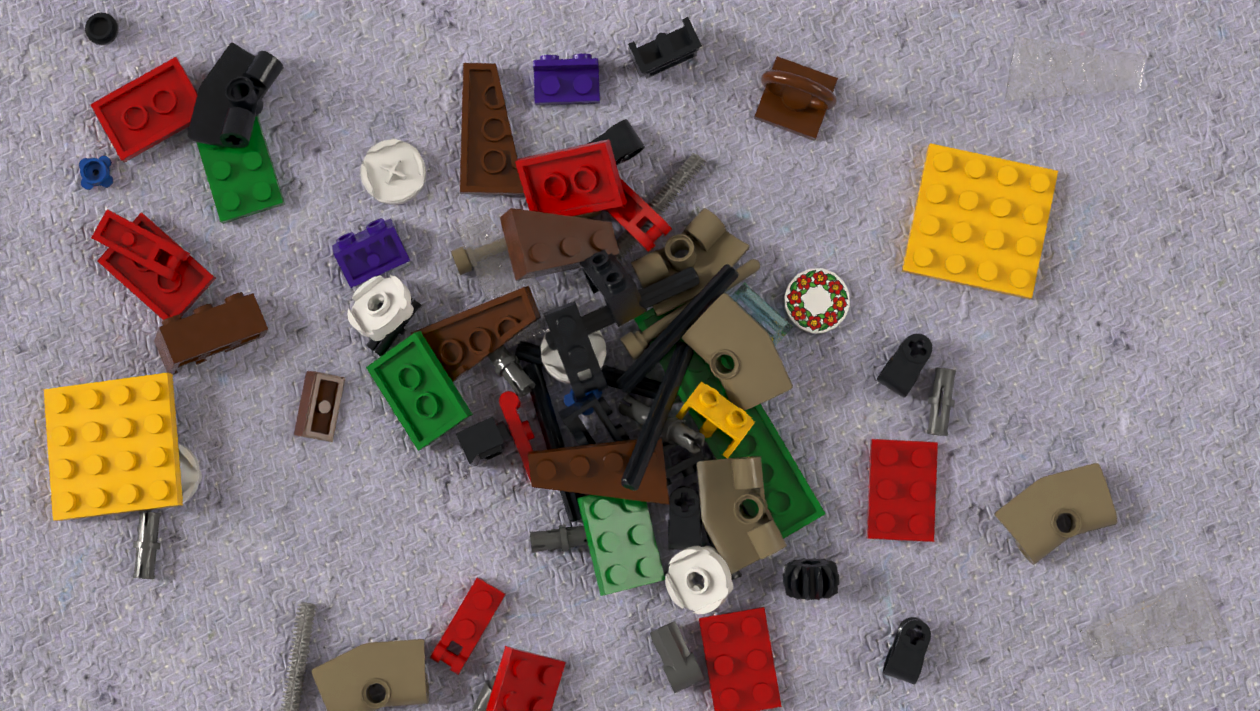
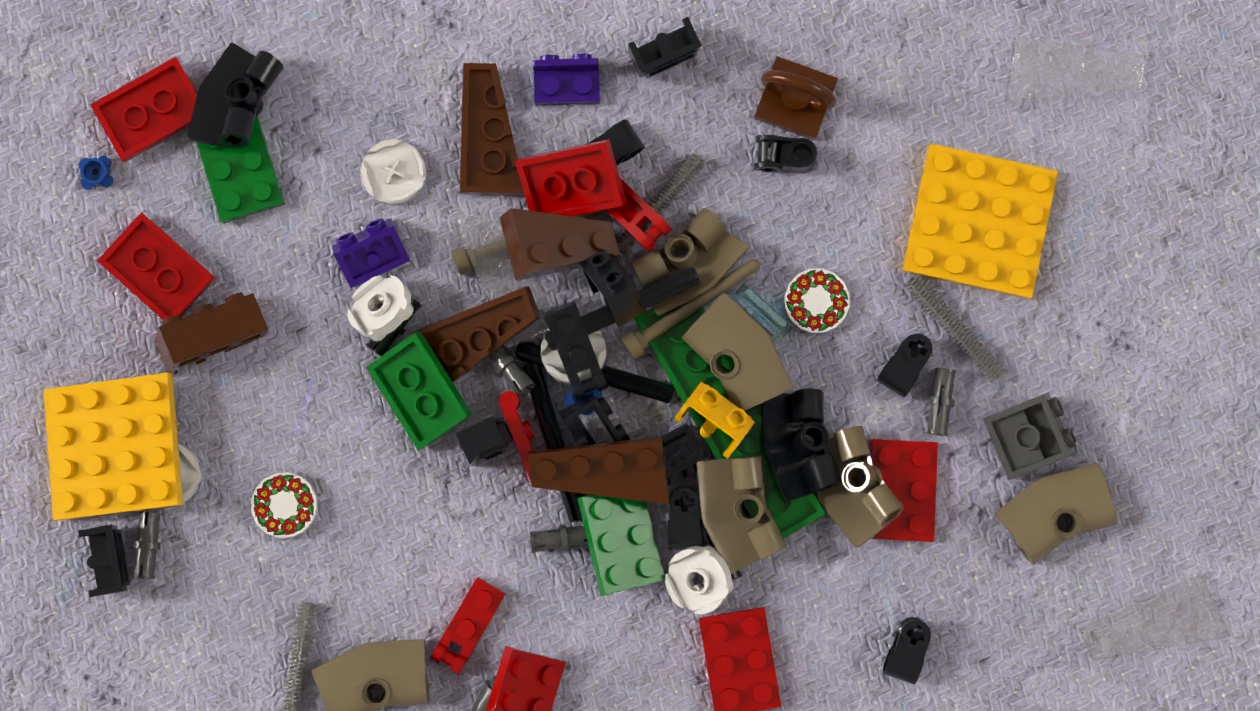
black plate [85,12,119,45] -> none
red plate [91,209,190,282] -> none
reddish brown slope [294,371,345,442] -> none
black axle [616,264,739,394] -> none
dark grey pin [618,395,705,454] -> none
black axle [621,342,694,491] -> none
dark grey piece [650,621,705,693] -> none
black gear [783,558,840,601] -> none
none -> black window [78,524,130,597]
none -> tile [251,472,318,538]
none -> black piece [753,135,817,173]
none -> black panel [762,388,842,502]
none -> dark tan panel [809,426,905,547]
none -> light grey axle [904,274,1006,382]
none -> dark grey plate [983,392,1077,480]

